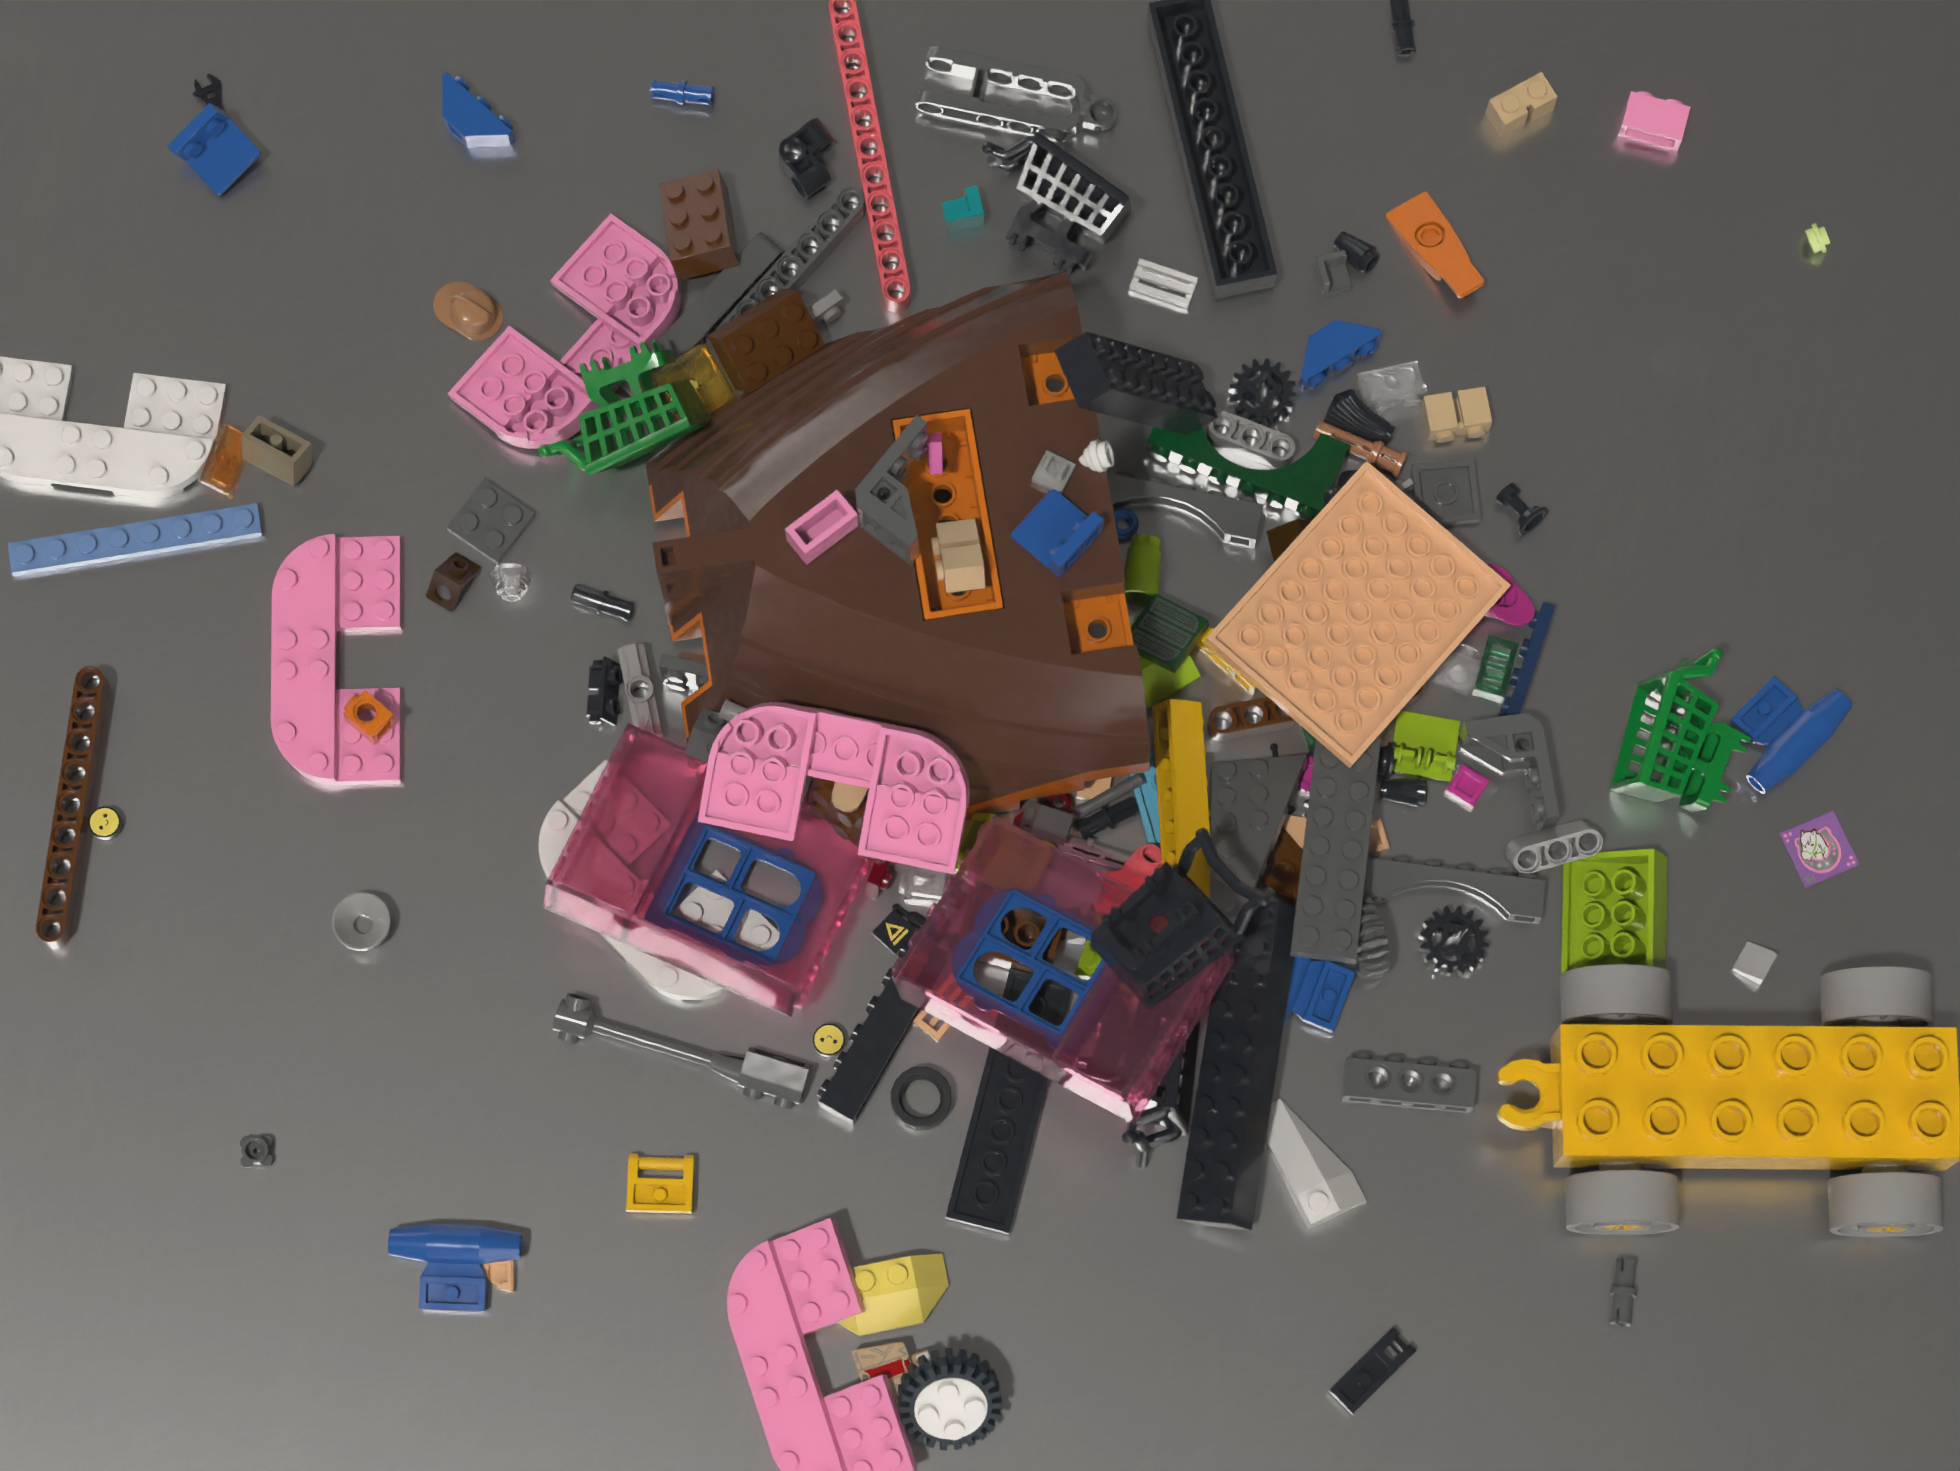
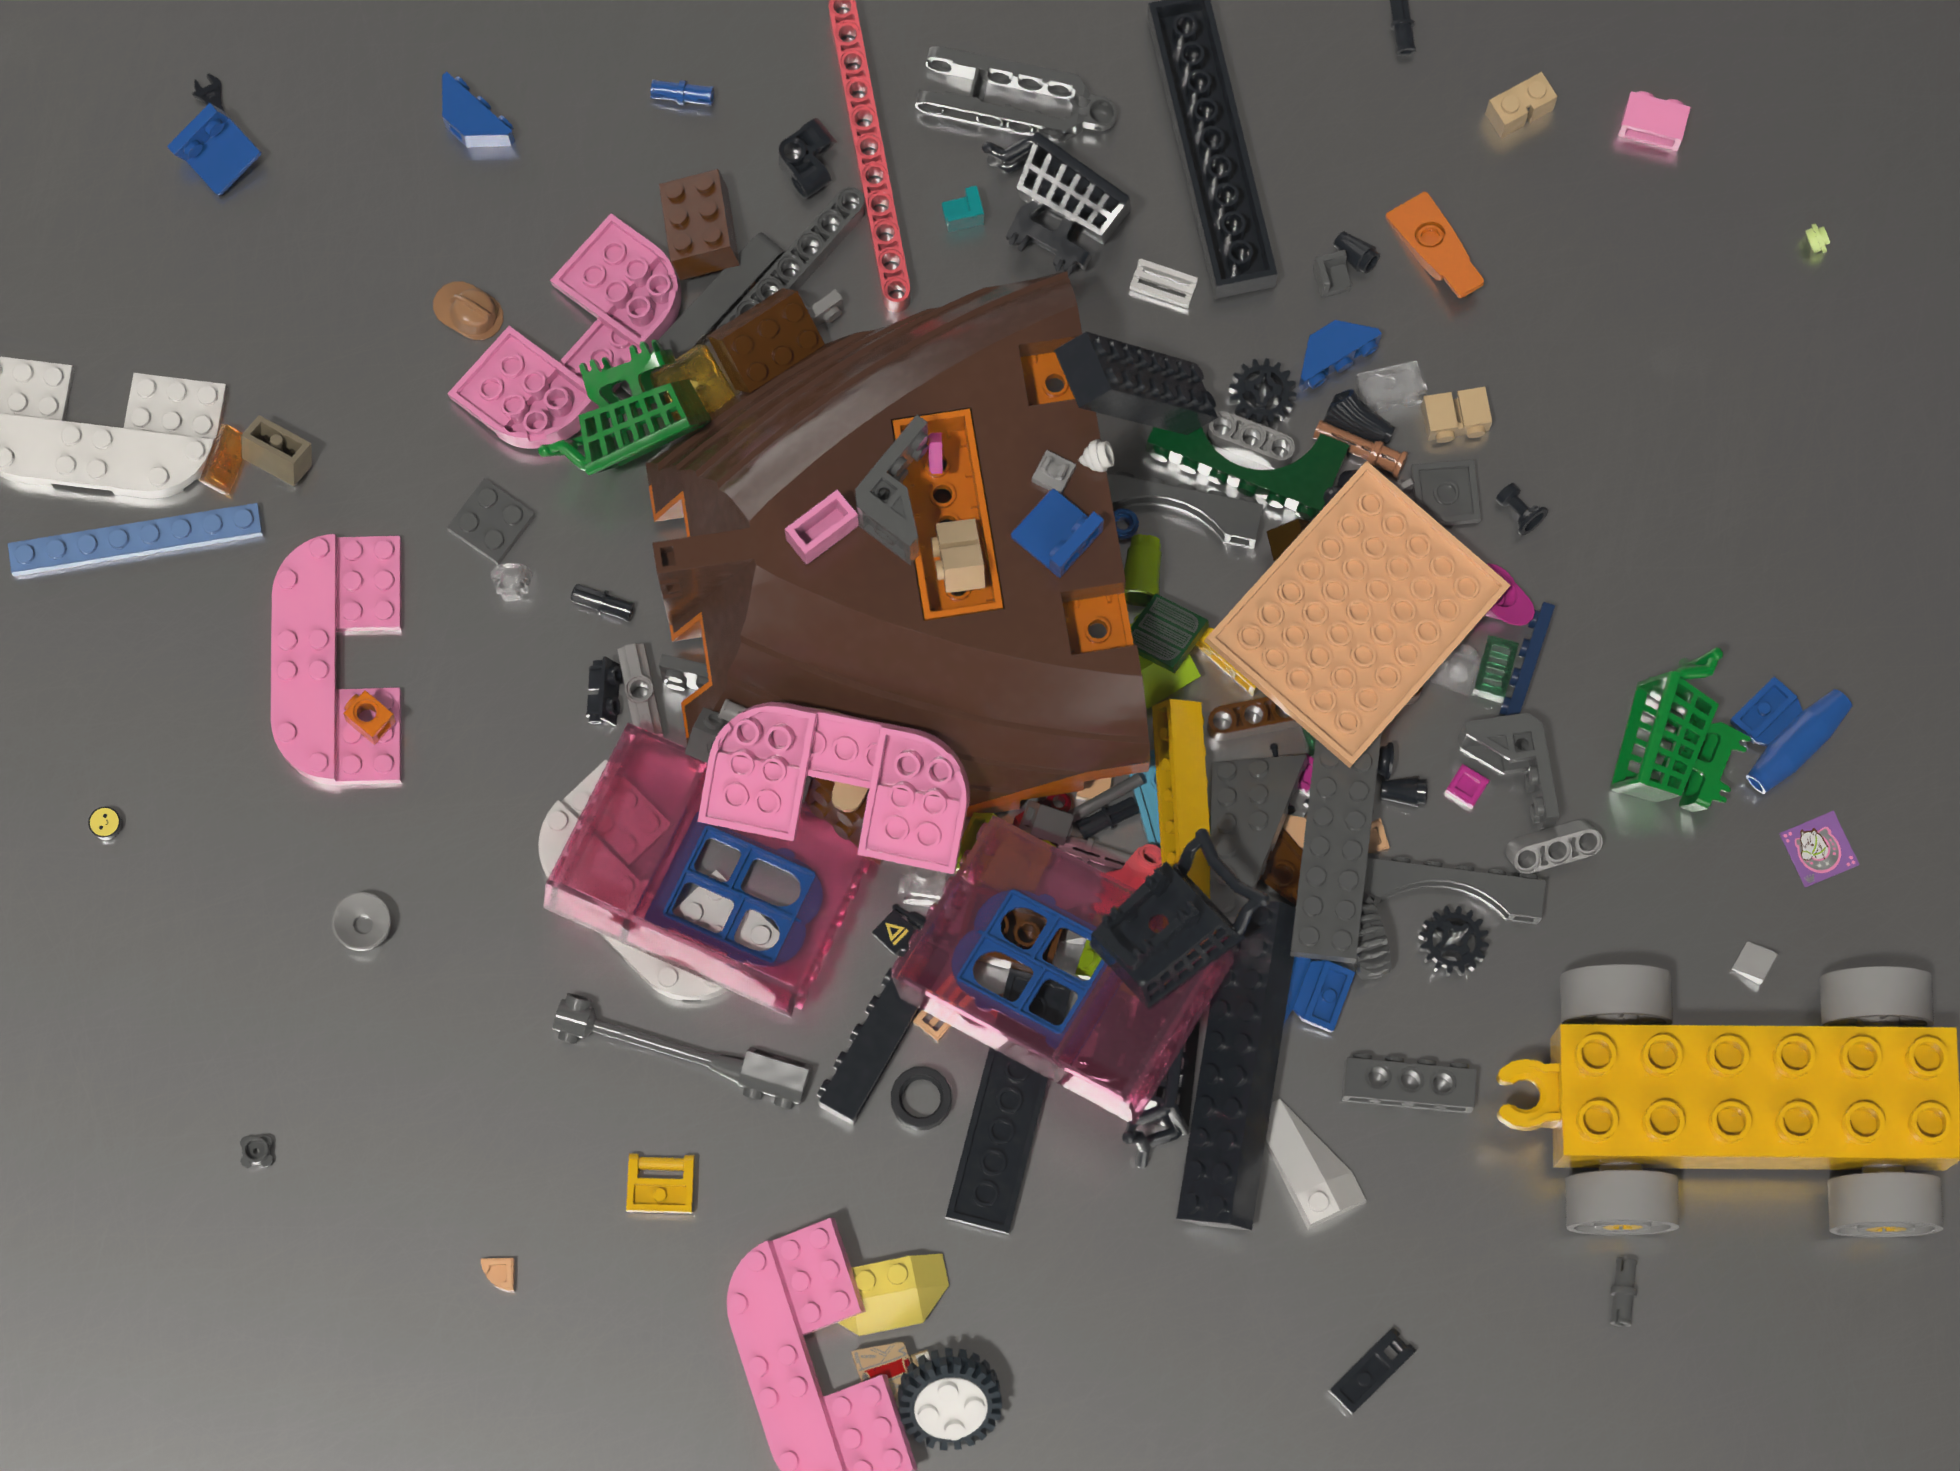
reddish brown beam [36,666,109,949] -> none
blue plate [388,1223,522,1311] -> none
dark brown bracket [426,552,481,612] -> none
light yellow tile [813,1024,845,1057] -> none
dark red plate [865,860,898,899] -> none
lime hinge [1392,710,1461,782] -> none
lime slope [1561,849,1668,974] -> none

